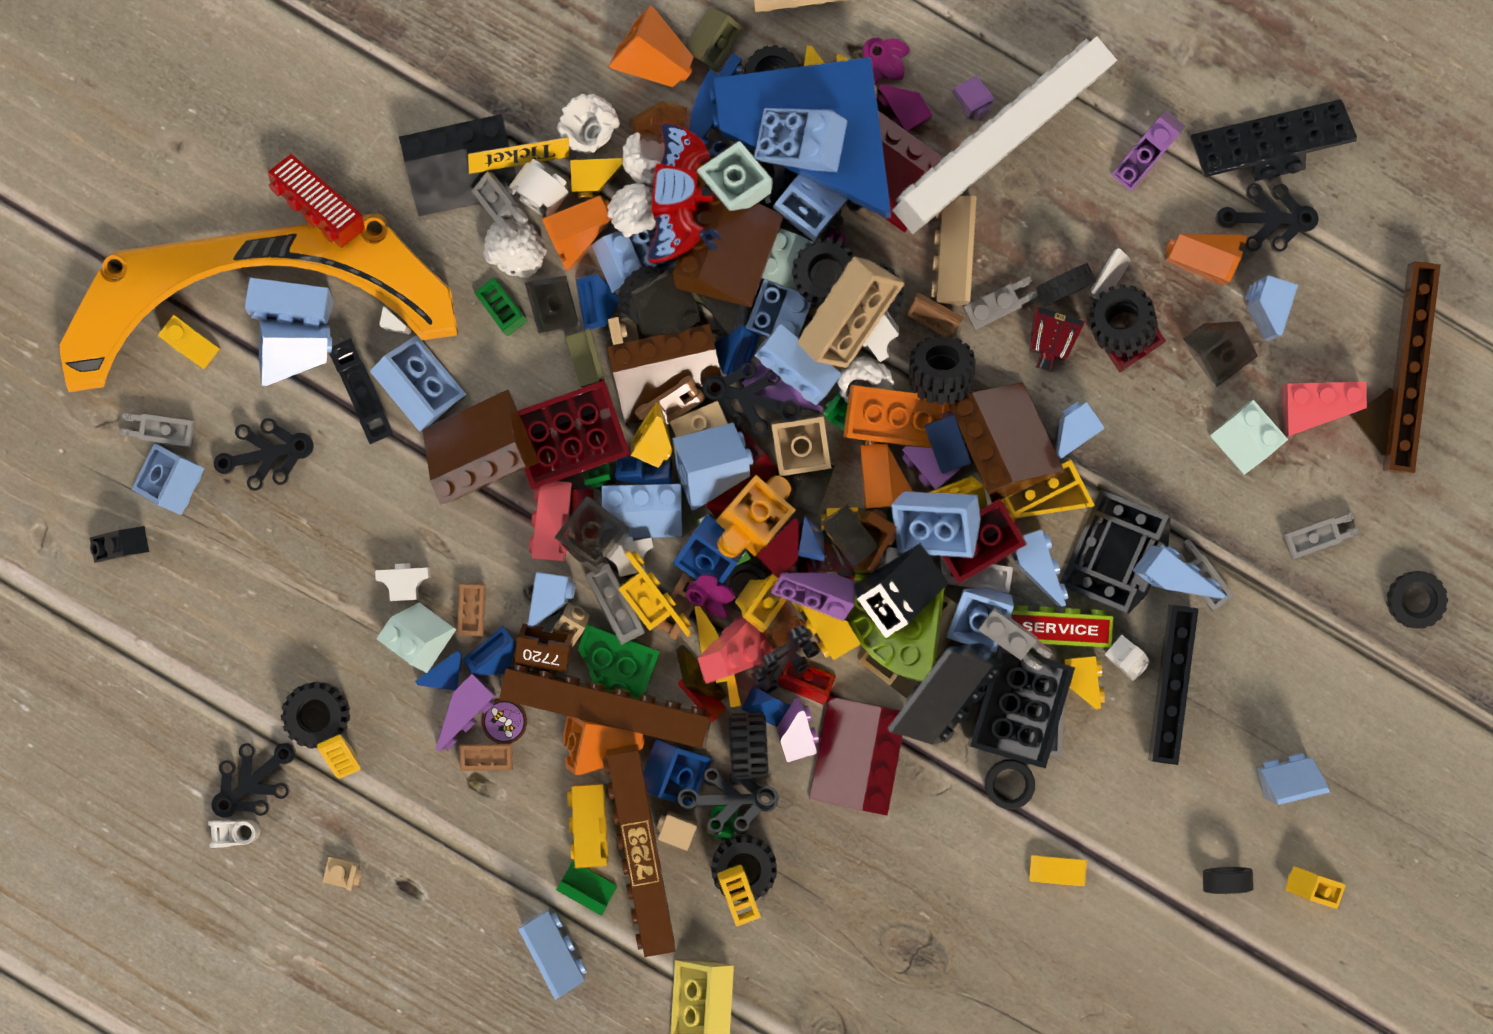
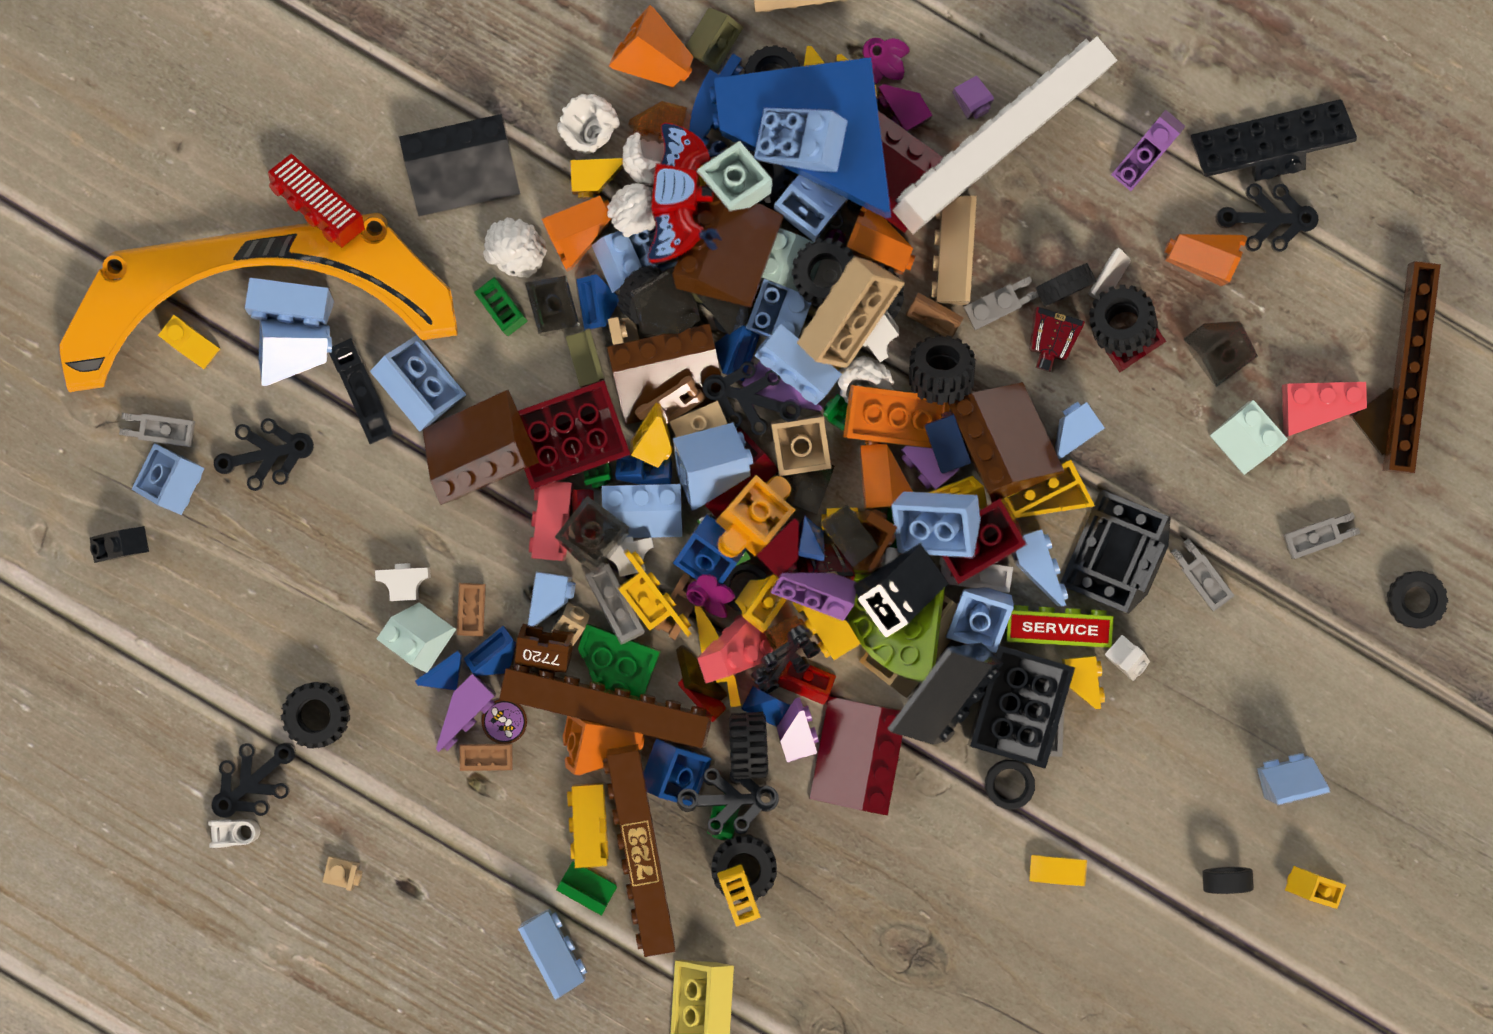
yellow slope [317,735,361,779] -> none
white slope [380,306,412,335] -> none
yellow sticker [468,137,569,174] -> none
light grey hinge [472,171,528,236] -> none
white brick [508,159,569,217] -> none
tan brick [655,811,698,851] -> none
light grey hinge [979,607,1053,671] -> none
light blue slope [1133,545,1226,599] -> none
black brick [1148,604,1199,765] -> none
light blue slope [1245,275,1298,341] -> none
none -> orange slope [846,206,916,275]

